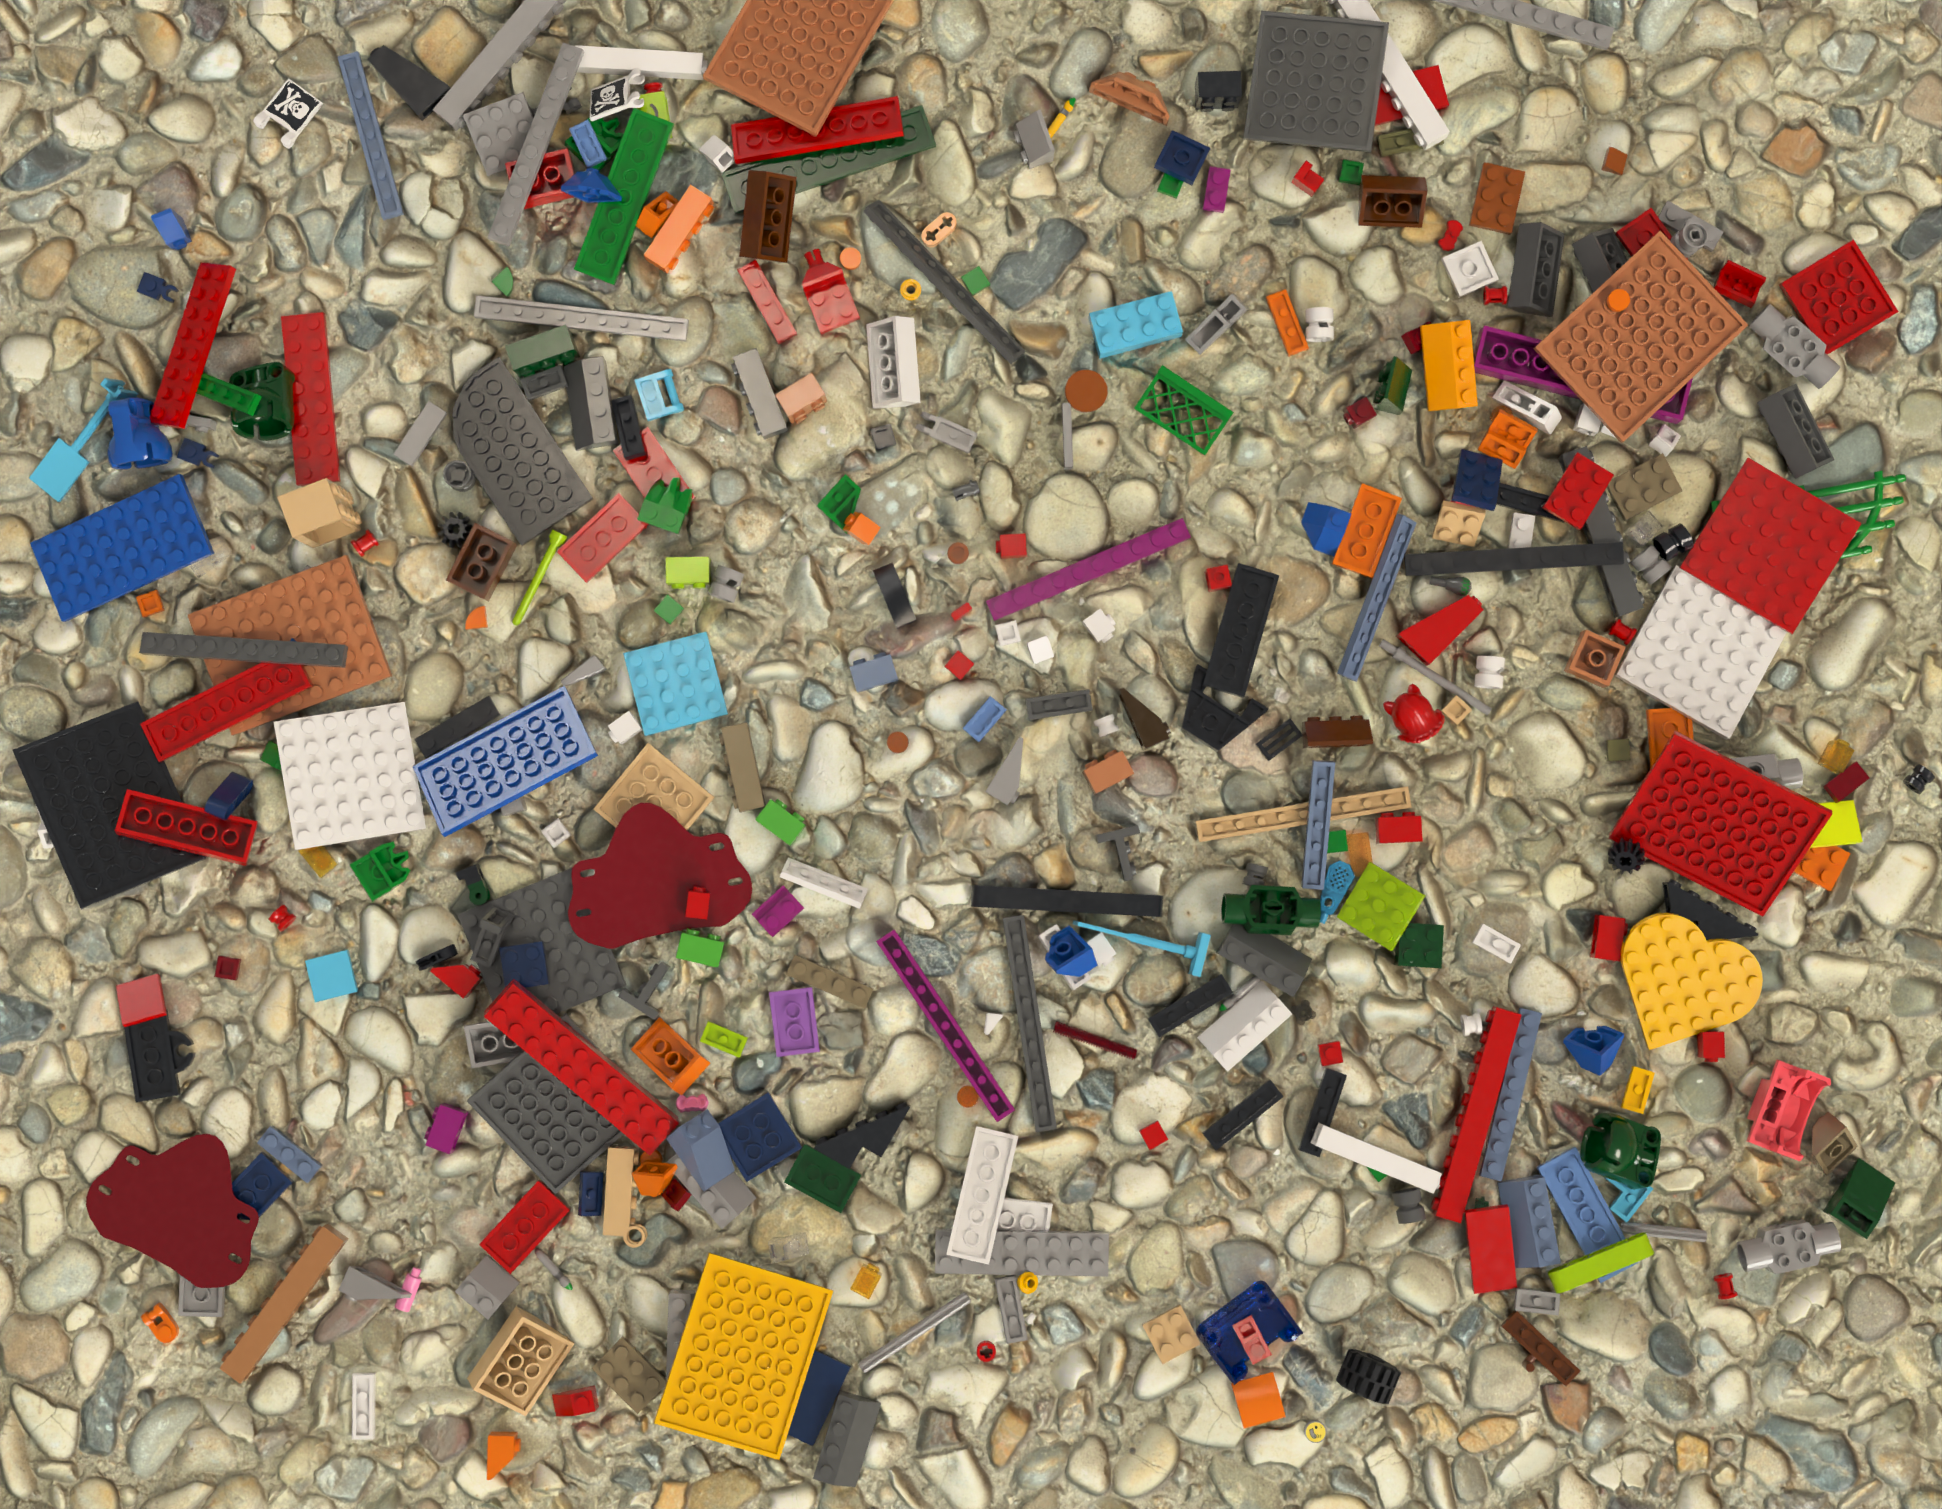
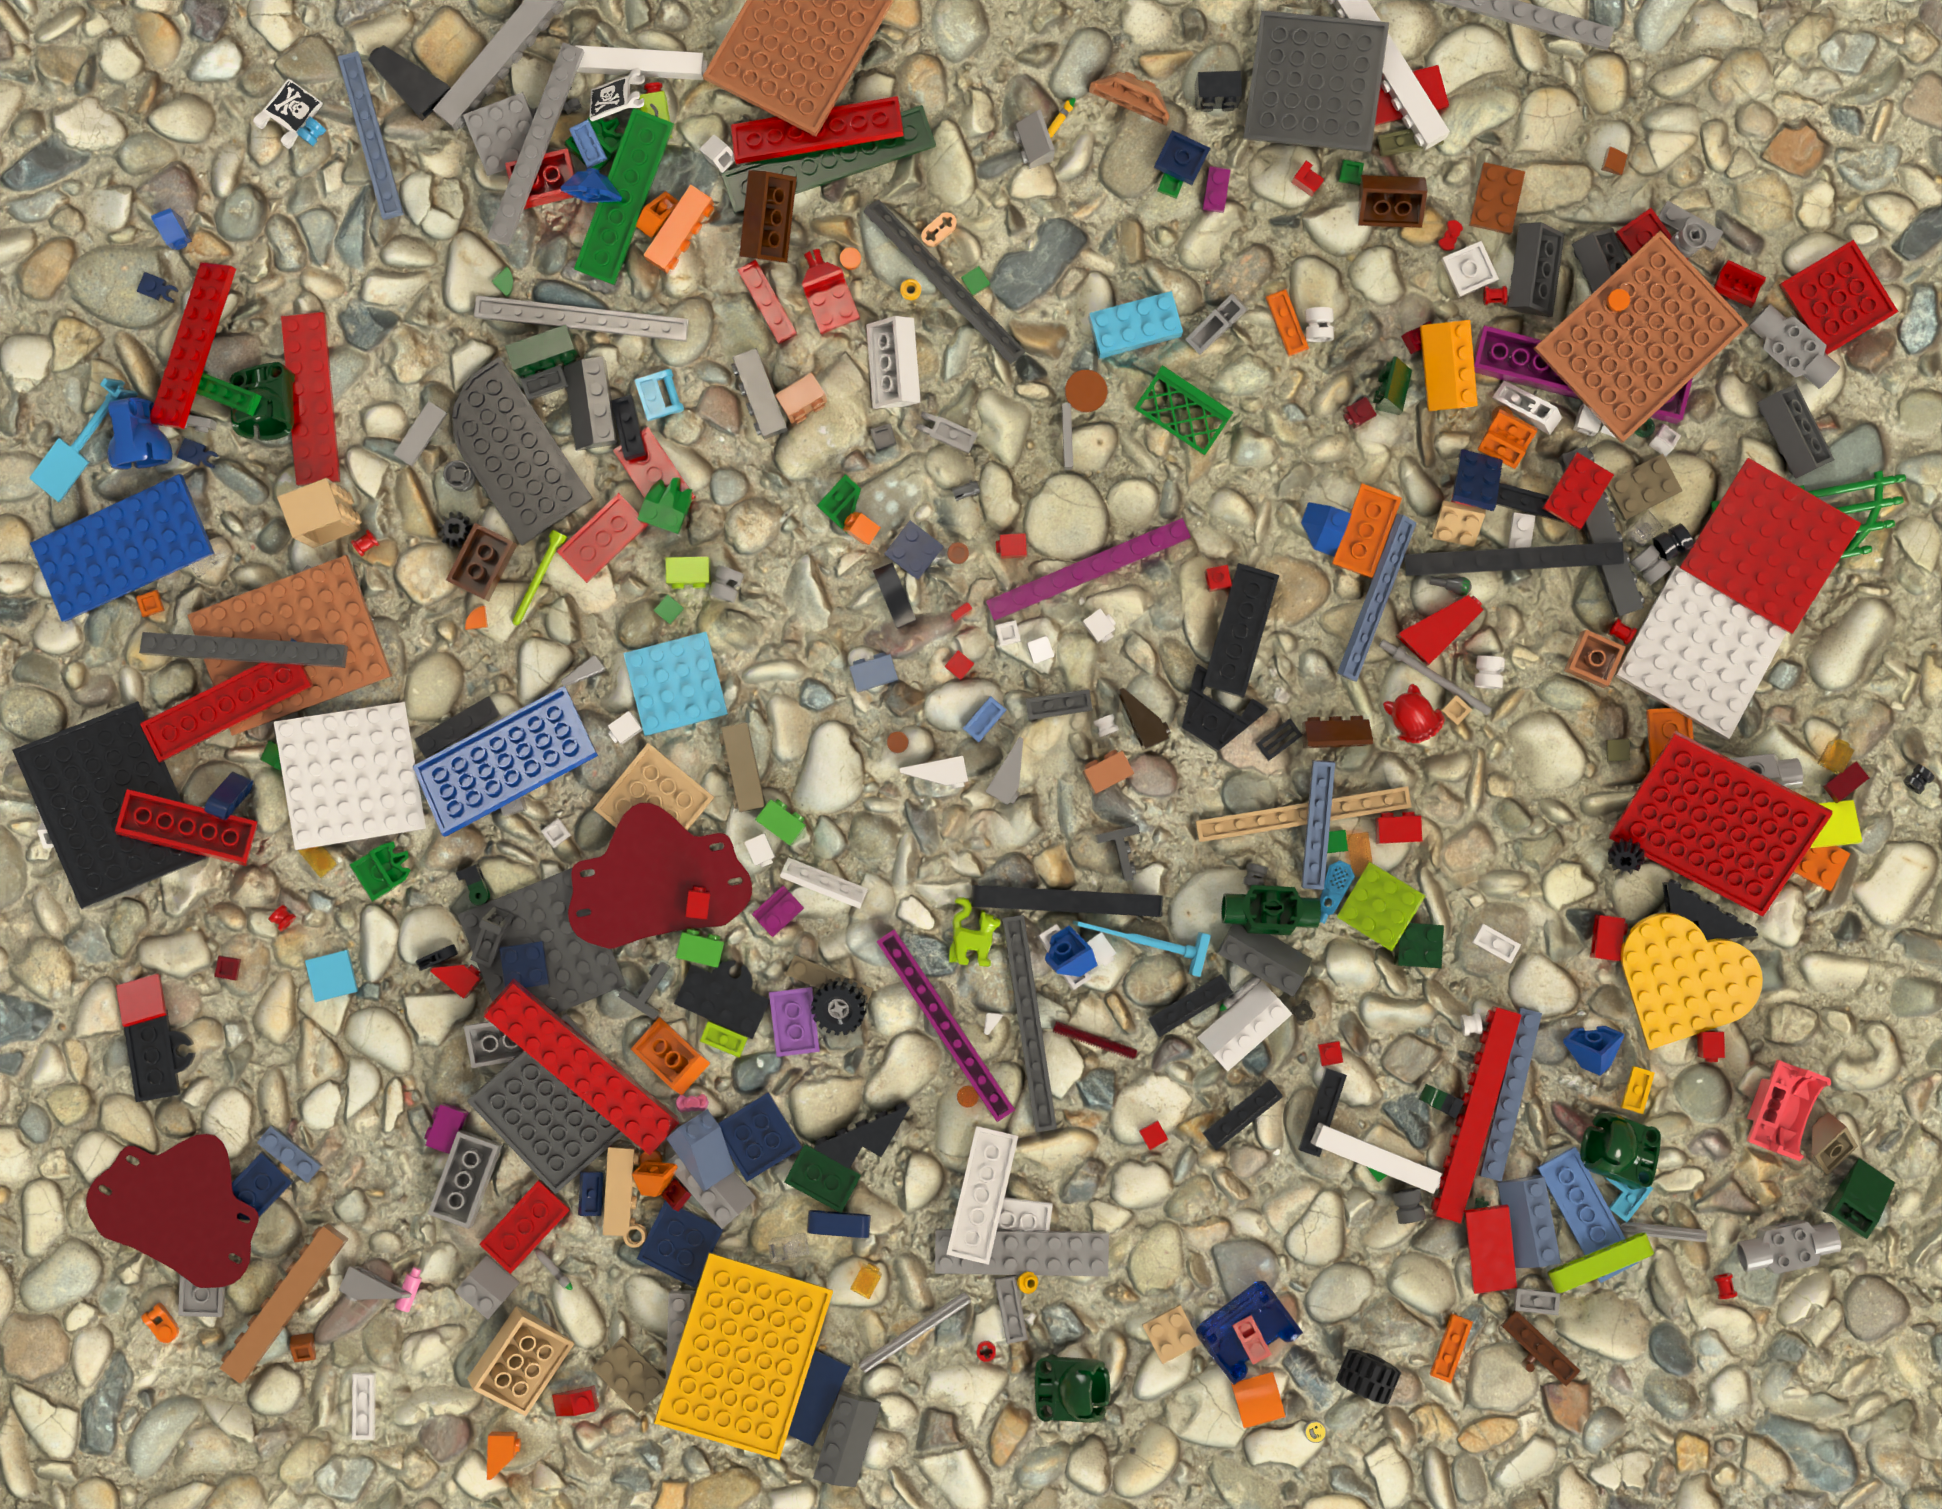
none -> dark orange slope [289,1333,316,1363]
none -> dark azure wheel [296,116,327,146]
none -> light grey brick [428,1129,503,1229]
none -> dark blue plate [637,1200,724,1288]
none -> black plate [674,960,770,1039]
none -> white brick [745,833,776,868]
none -> dark blue beam [807,1210,871,1238]
none -> black wheel [811,977,868,1036]
none -> dark blue plate [884,520,944,580]
none -> white slope [900,756,968,789]
none -> lime animal [949,897,1001,967]
none -> dark green piece [1035,1354,1110,1423]
none -> leg [1419,1084,1464,1119]
none -> orange tile [1430,1313,1473,1383]
none -> clear green plate [1634,418,1655,438]

